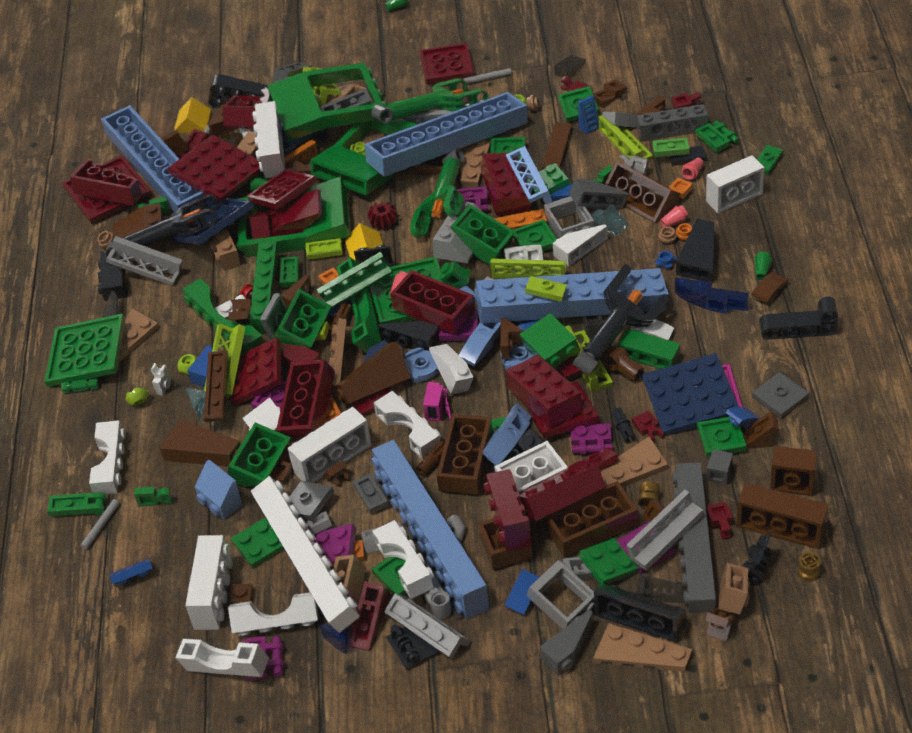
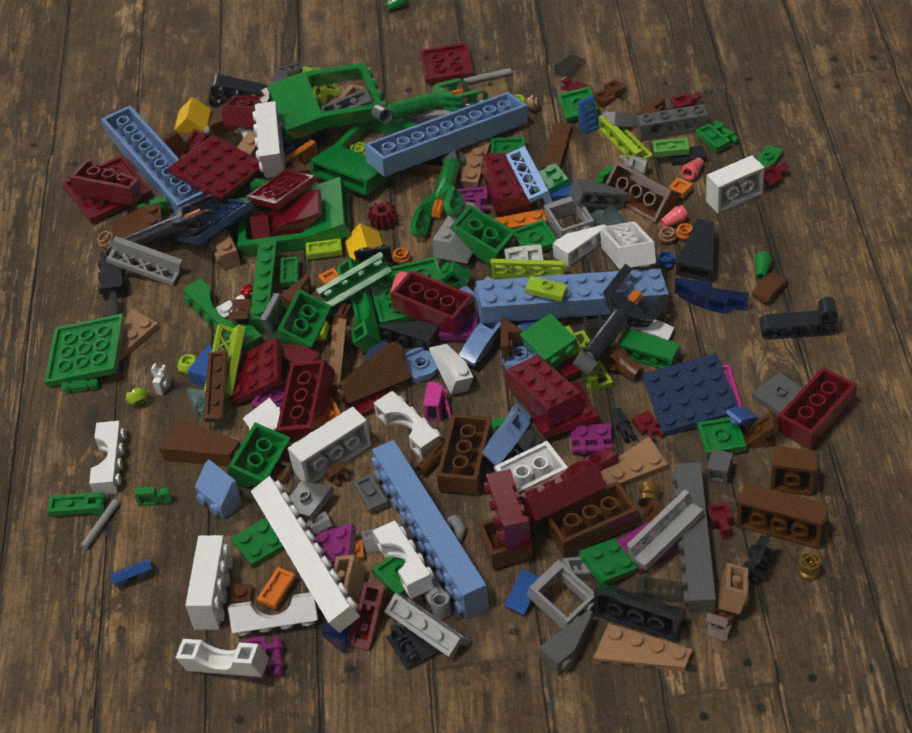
none -> orange plate [256,567,297,610]
none -> orange plate [392,248,410,264]
none -> white brick [600,221,656,269]
none -> dark red plate [763,162,789,188]
none -> dark red brick [777,367,857,449]

